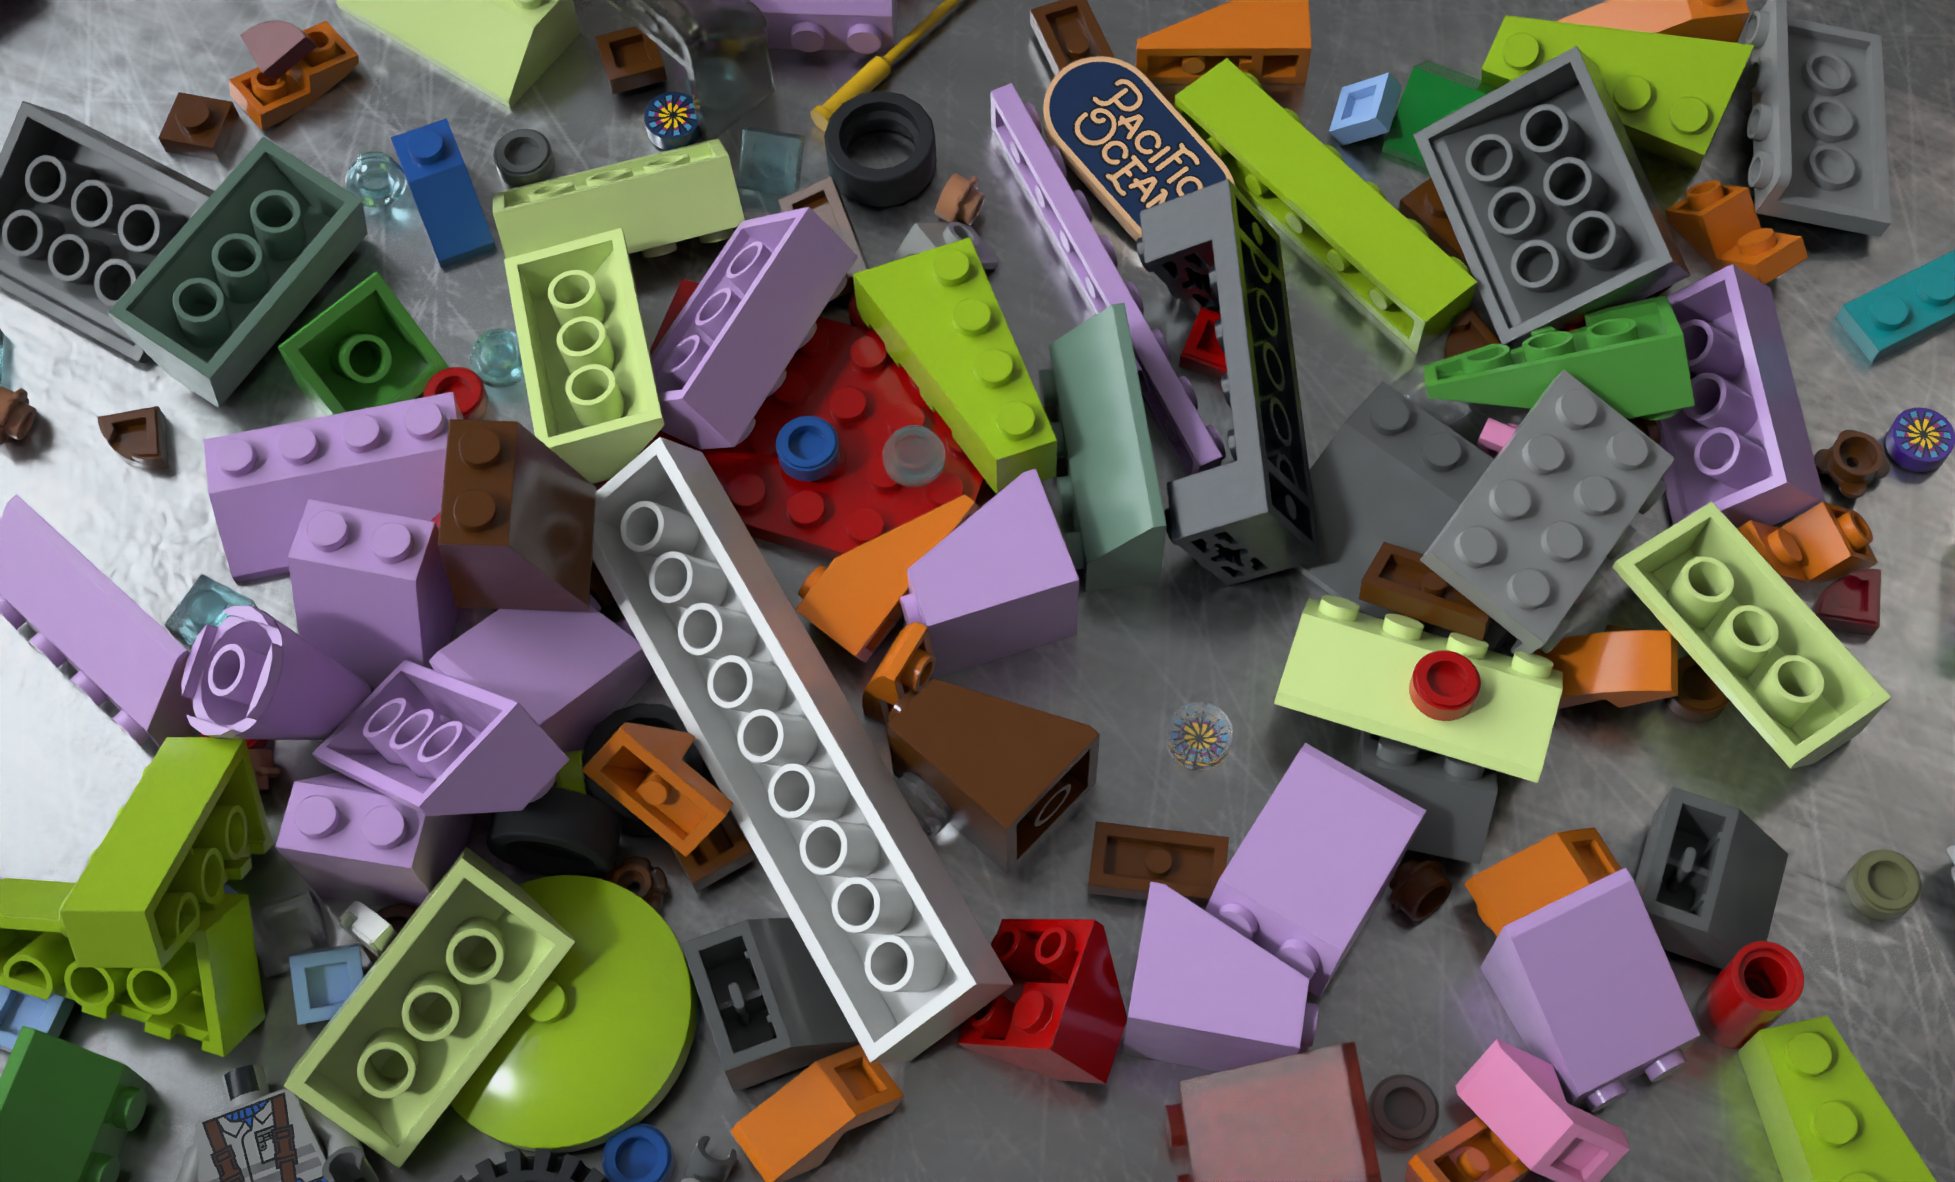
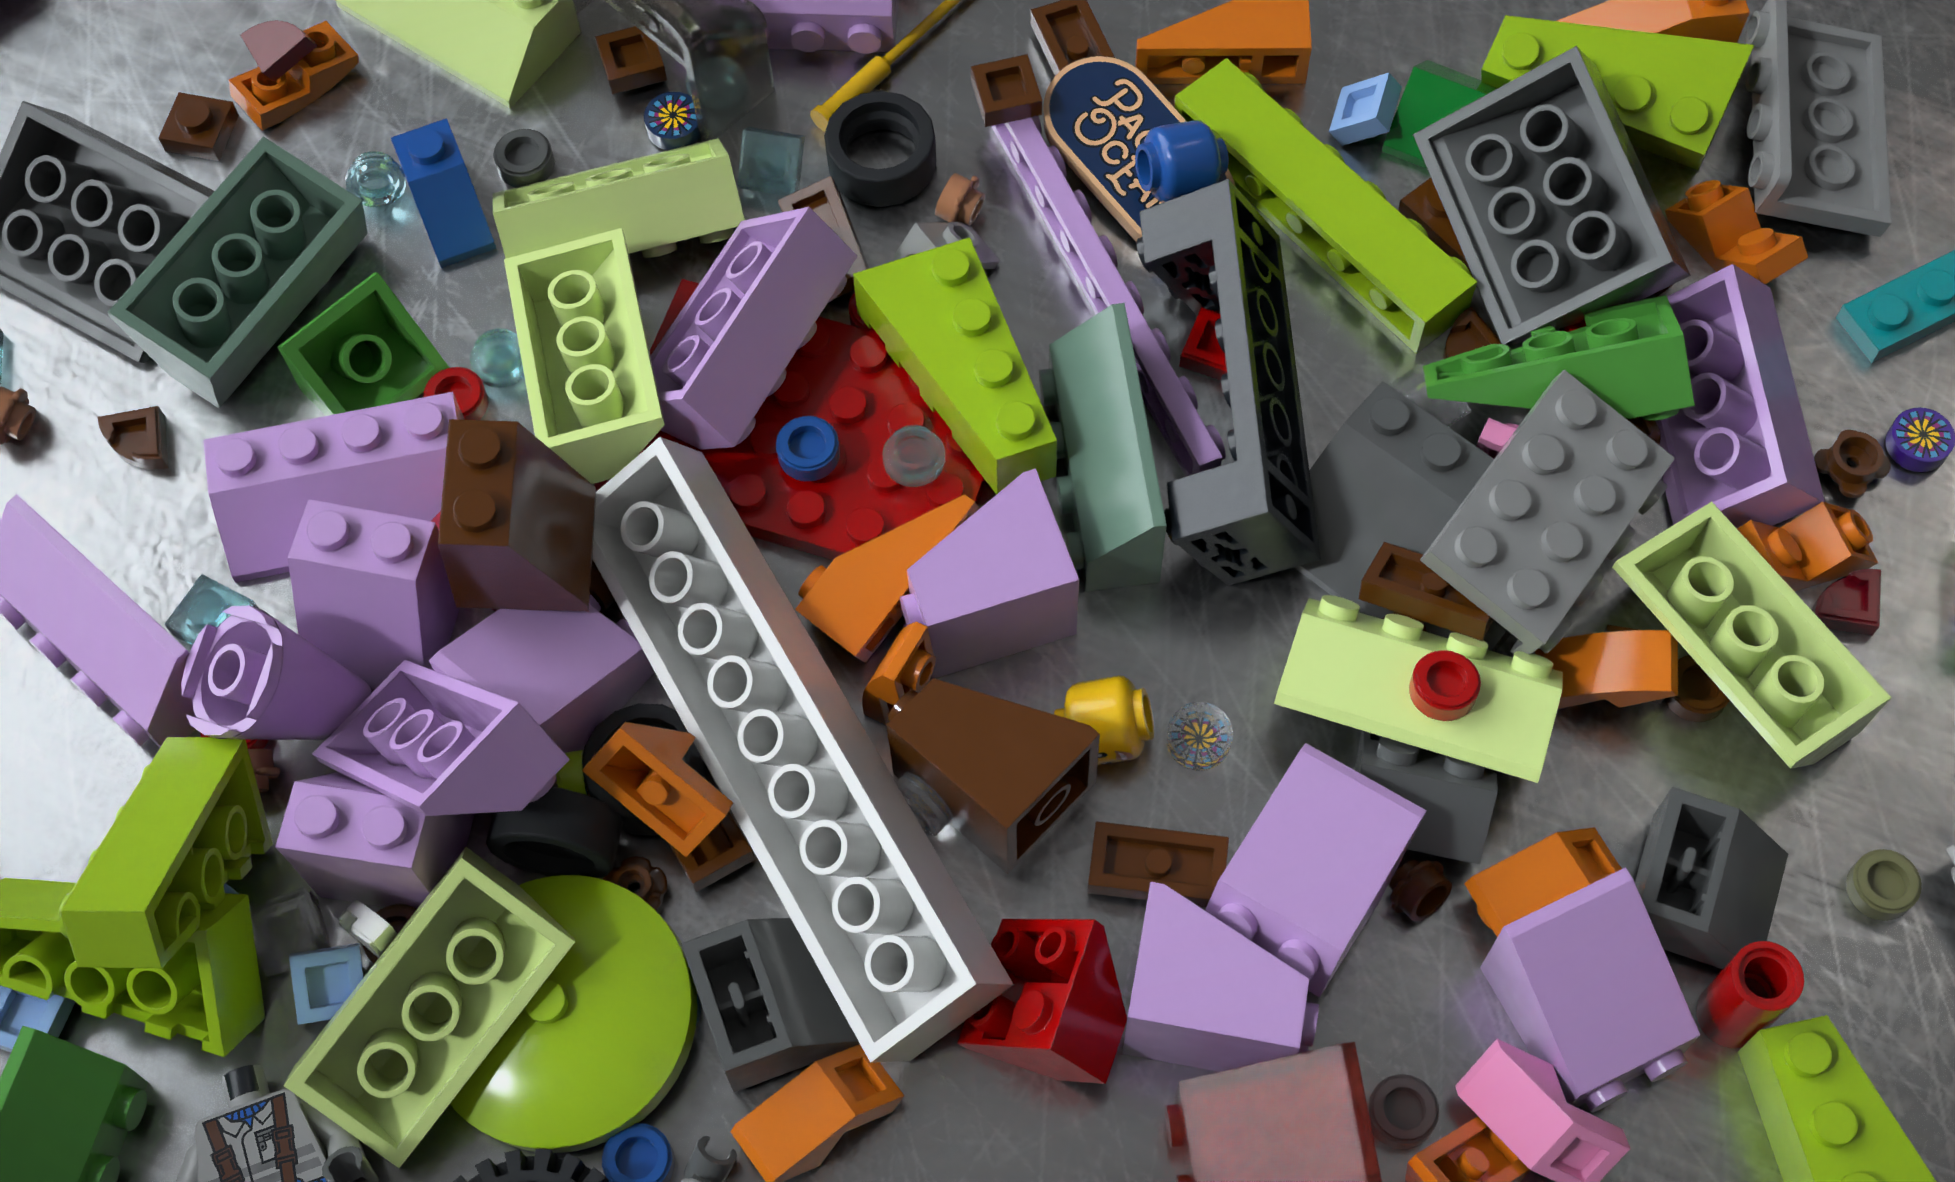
none -> reddish brown tile [971,54,1043,127]
none -> yellow head [1054,675,1154,765]
none -> blue head [1135,120,1229,203]

